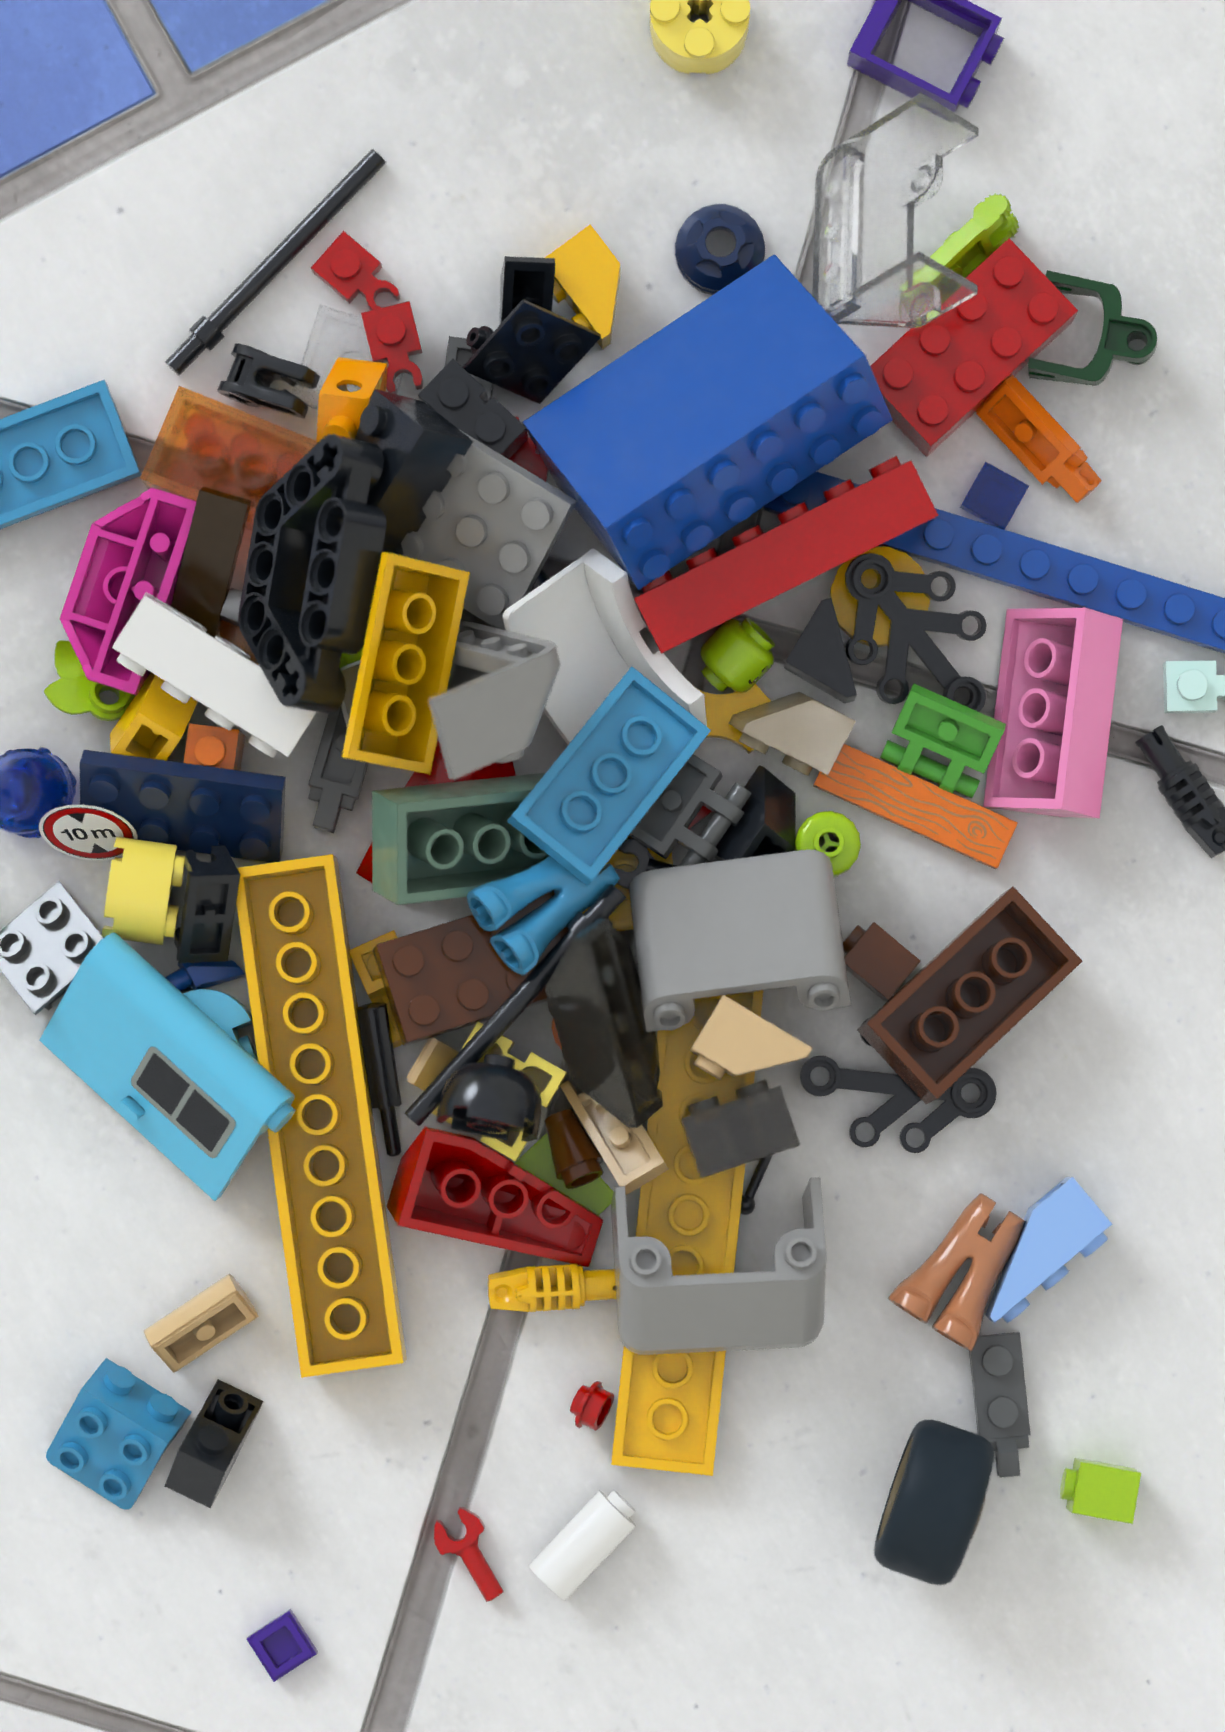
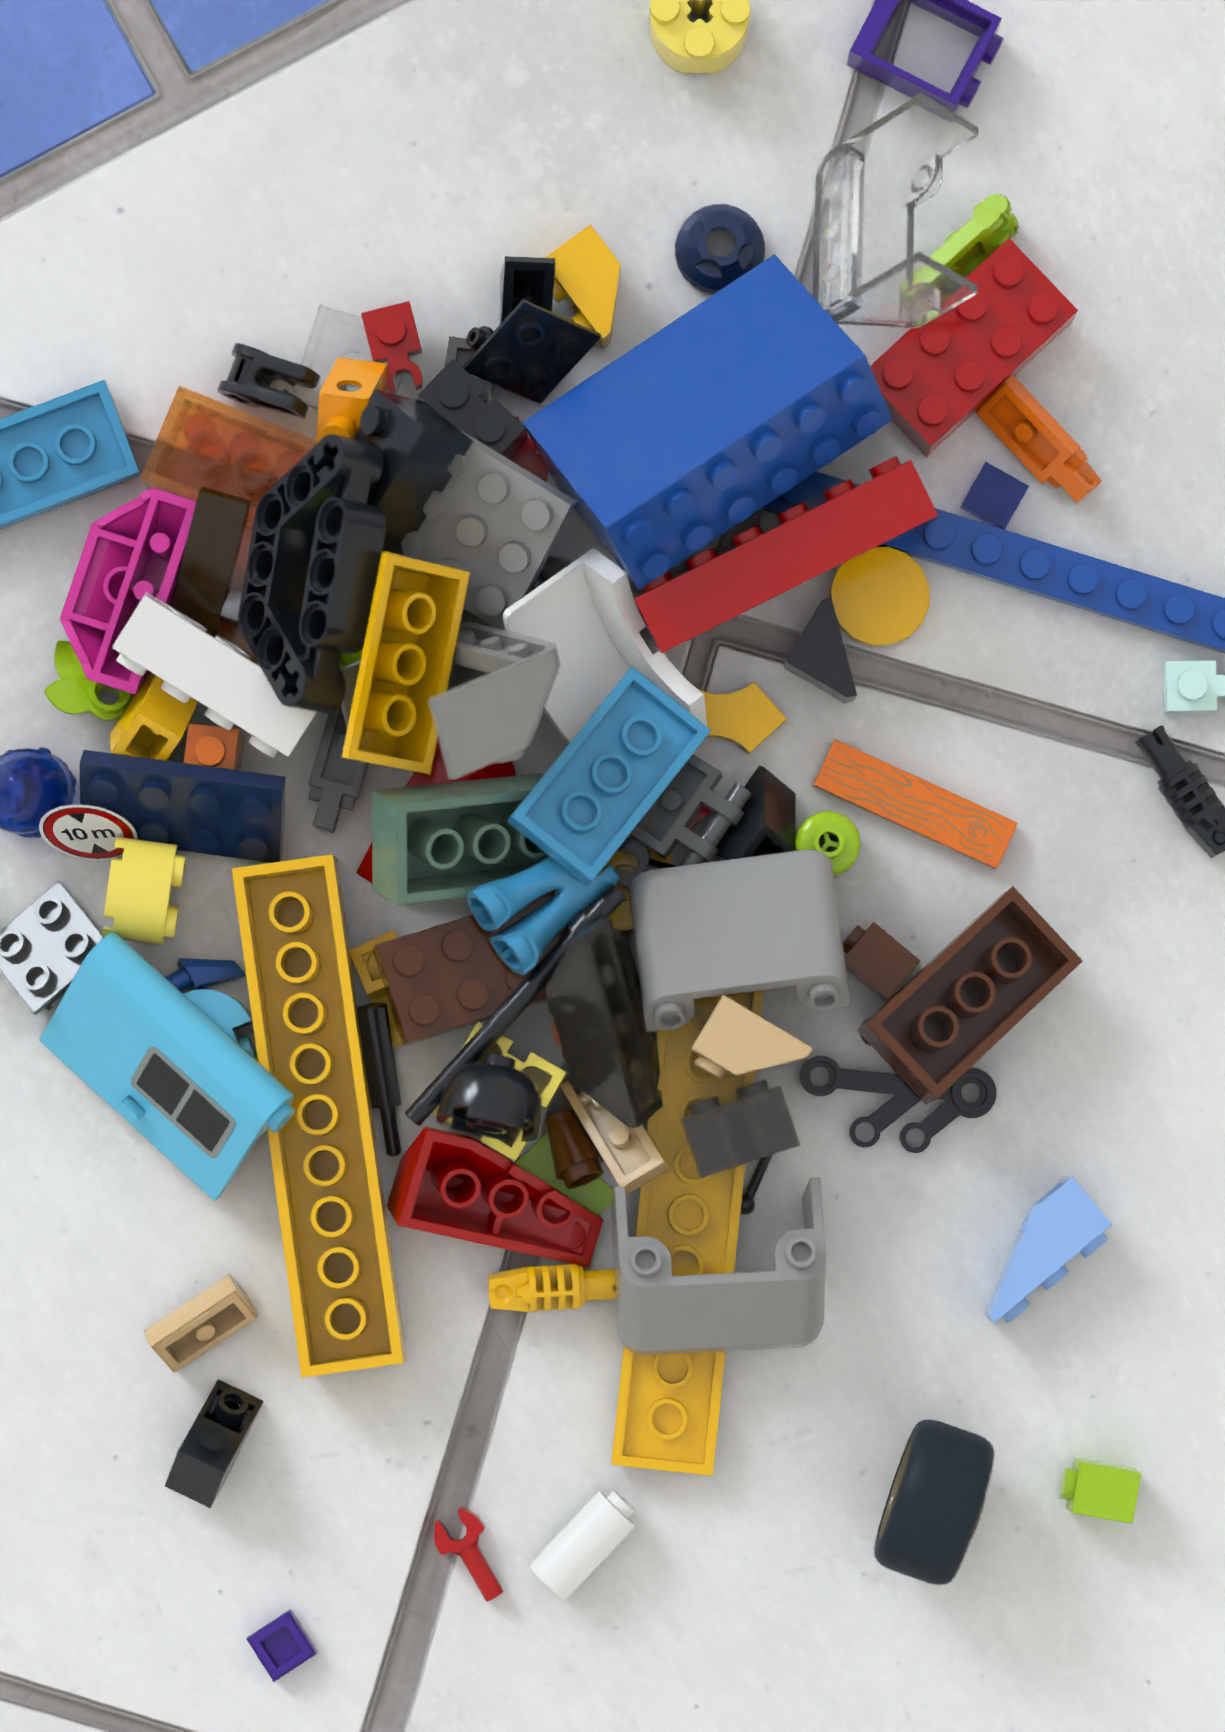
dark azure bracket [46,1358,191,1510] -> none
black bar [165,149,386,376] -> none
black hinge [174,845,240,964] -> none
red plate [311,231,400,310] -> none
tan slope [406,1037,459,1091] -> none
red plate [570,1381,614,1431] -> none
lime head [700,617,775,693] -> none
slope [729,692,856,776] -> none
black plant [845,553,986,712] -> none
bright green plate [880,683,1006,799] -> none
nougat piece [888,1193,1025,1351] -> none
dark grey hinge [969,1332,1031,1478] -> none
bright pink slope [983,608,1123,818] -> none
dark green piece [1028,270,1157,386] -> none

